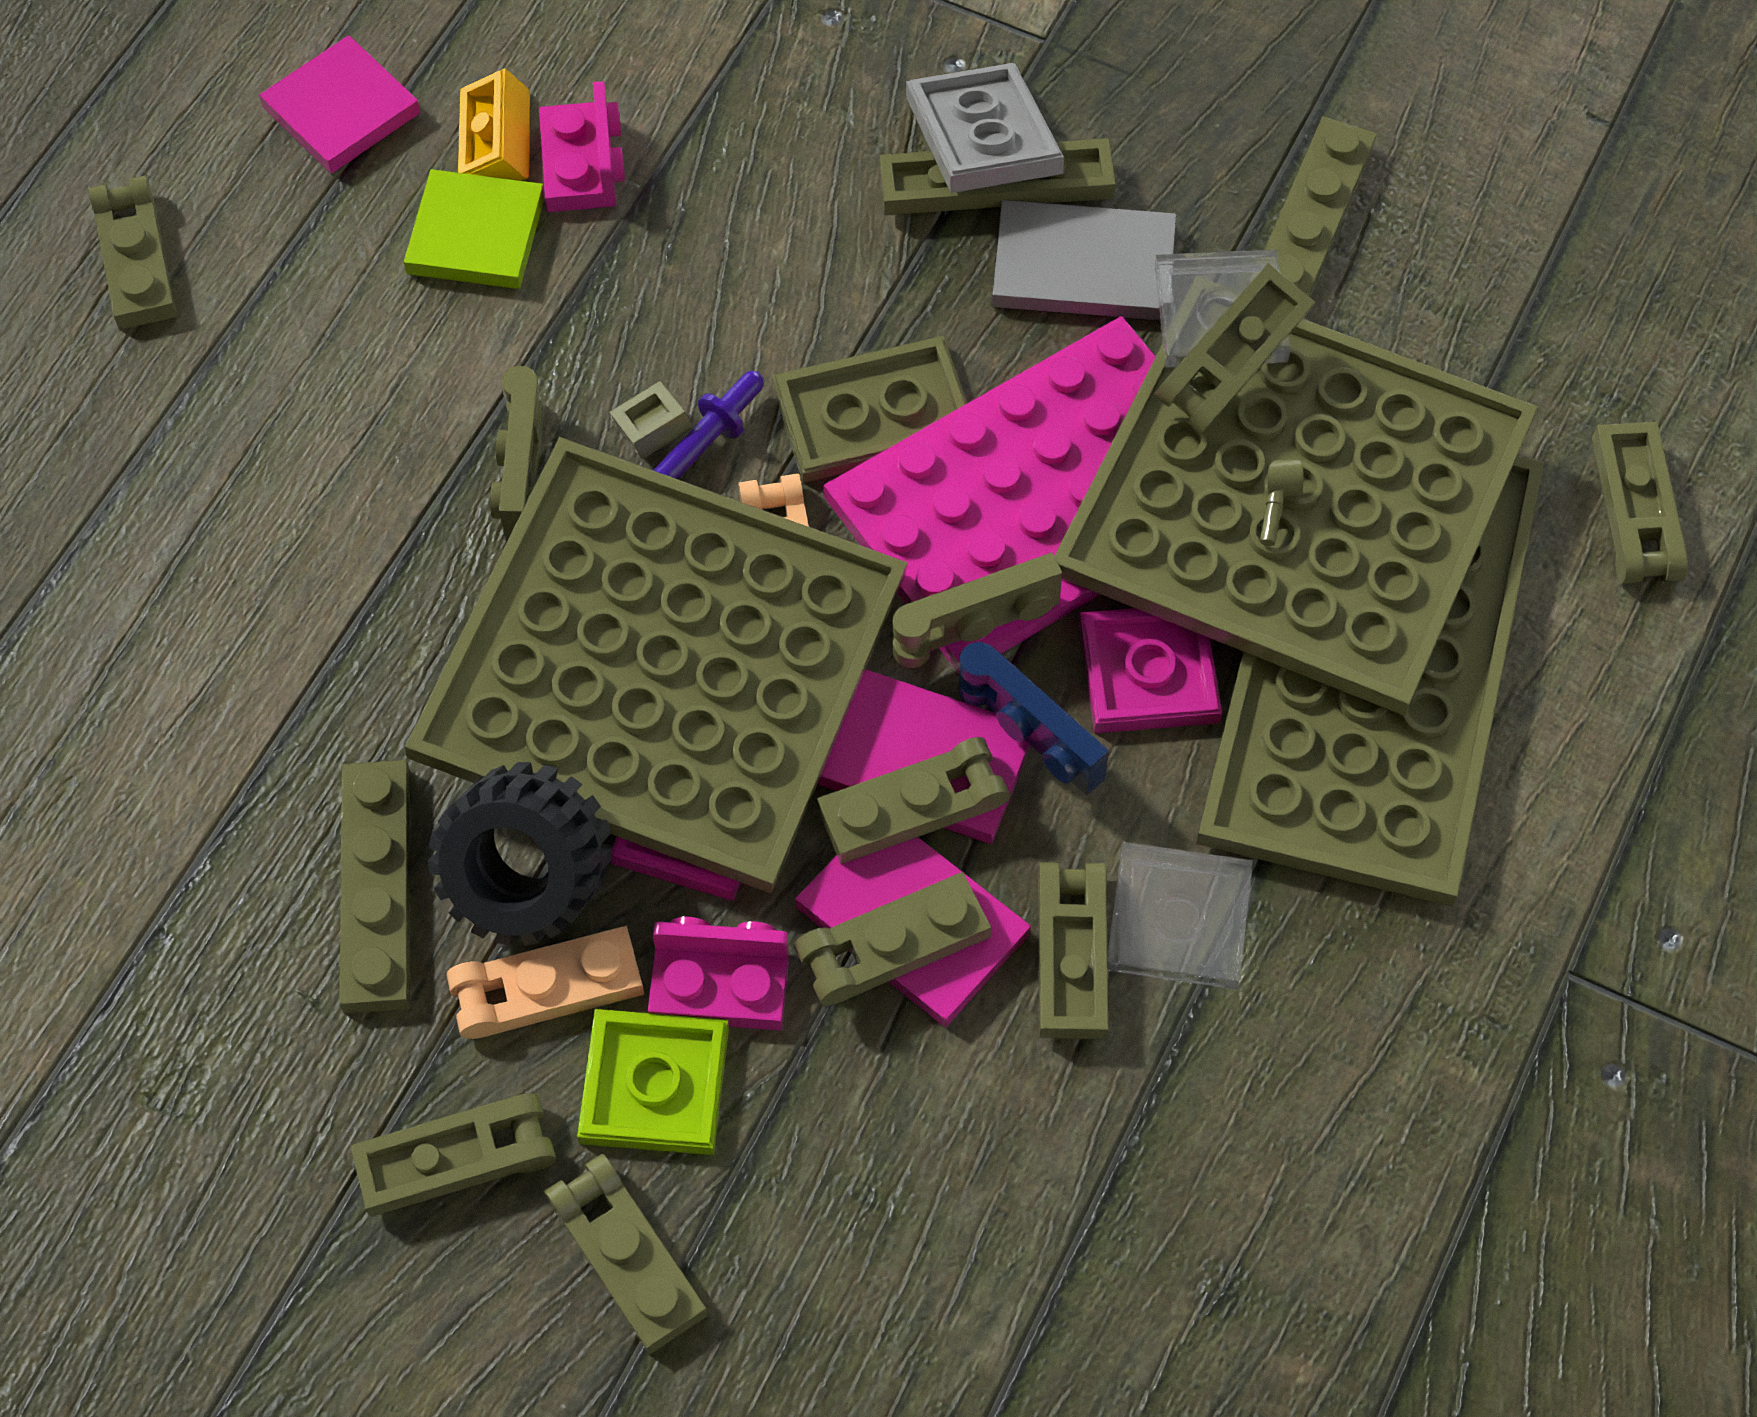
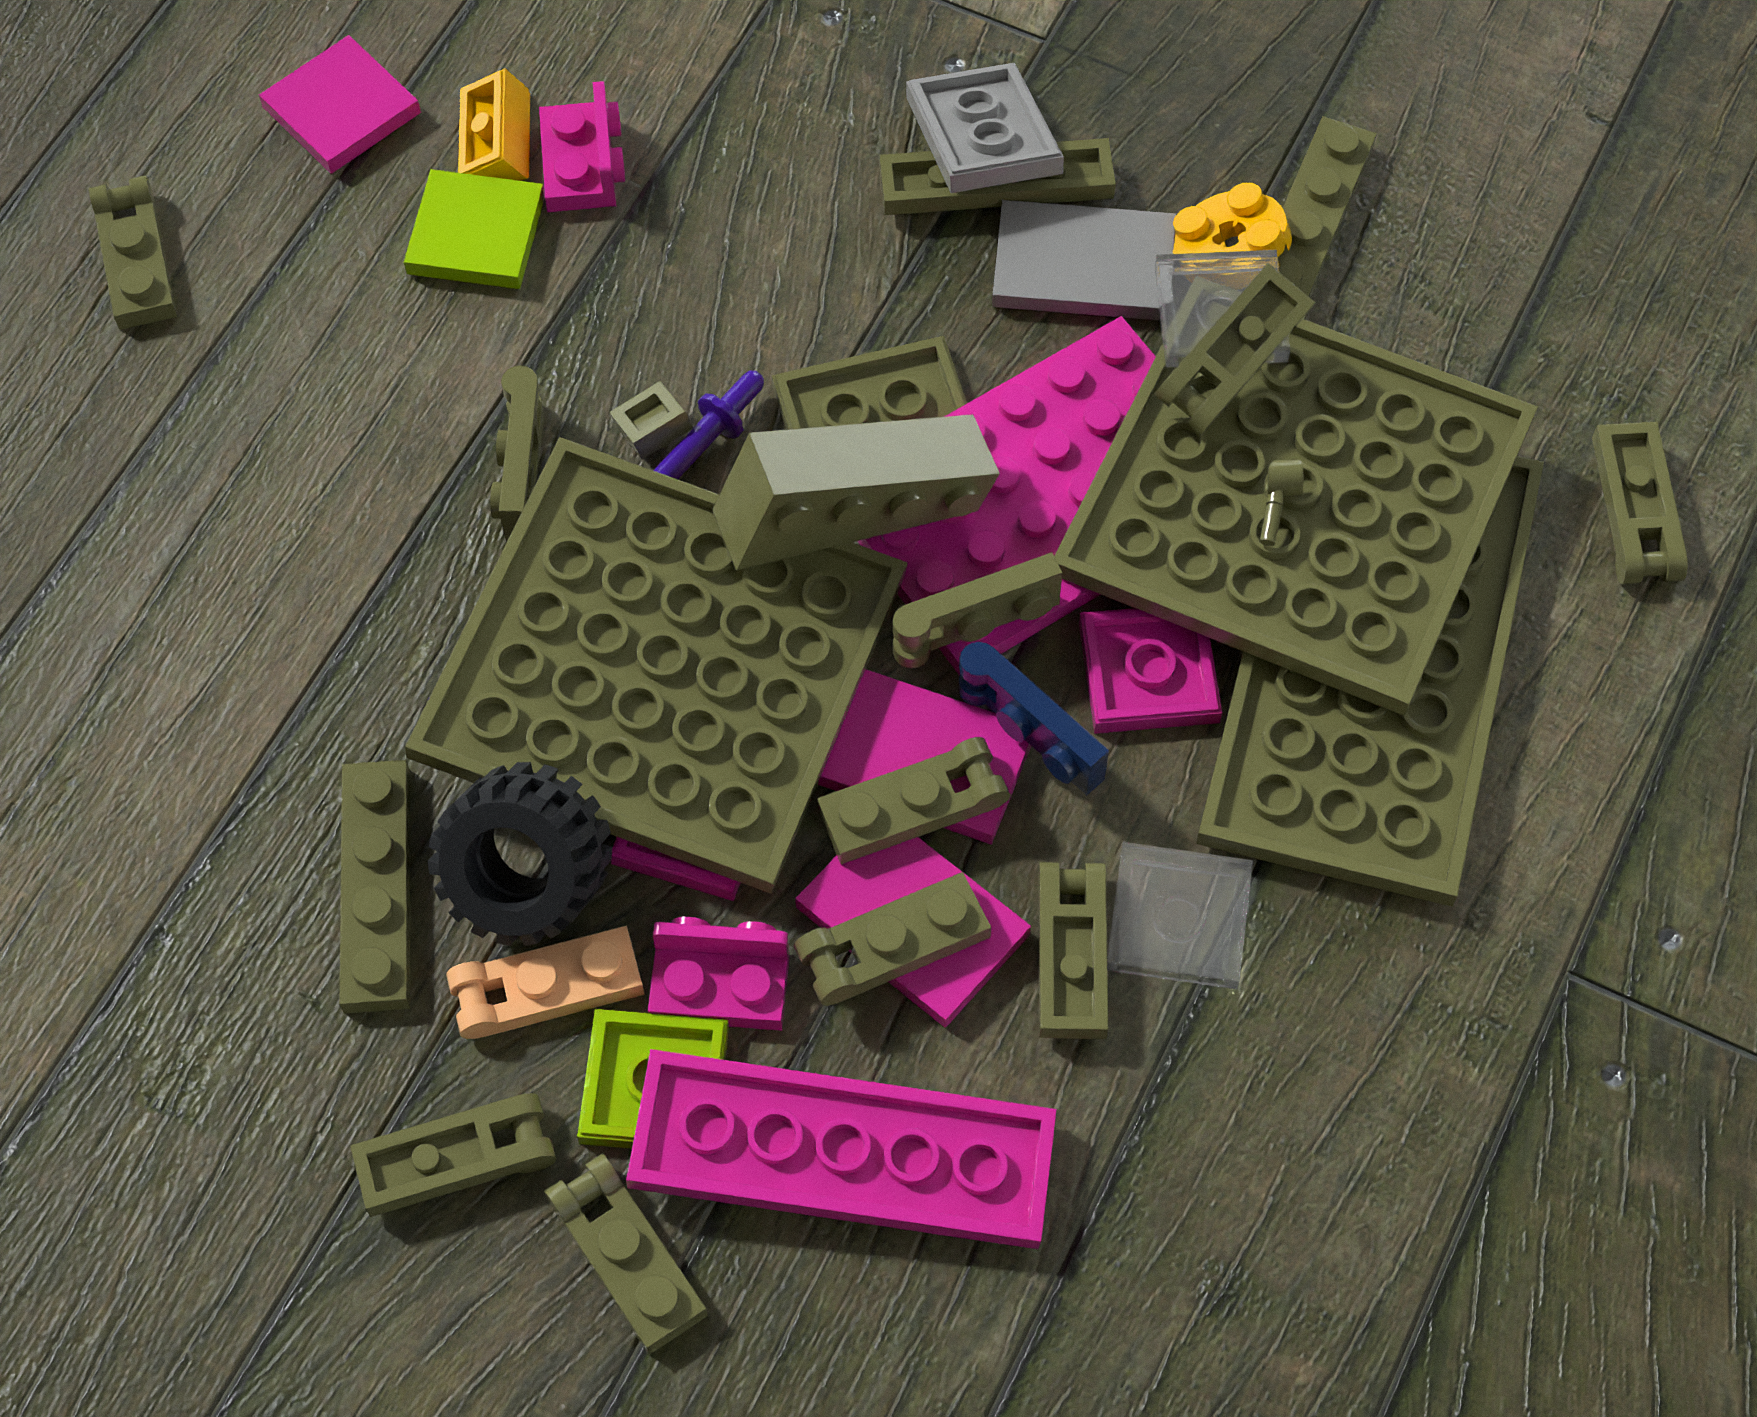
none -> dark pink plate [626,1049,1057,1249]
none -> olive wedge [713,414,1000,571]
none -> yellow plate [1172,183,1292,293]

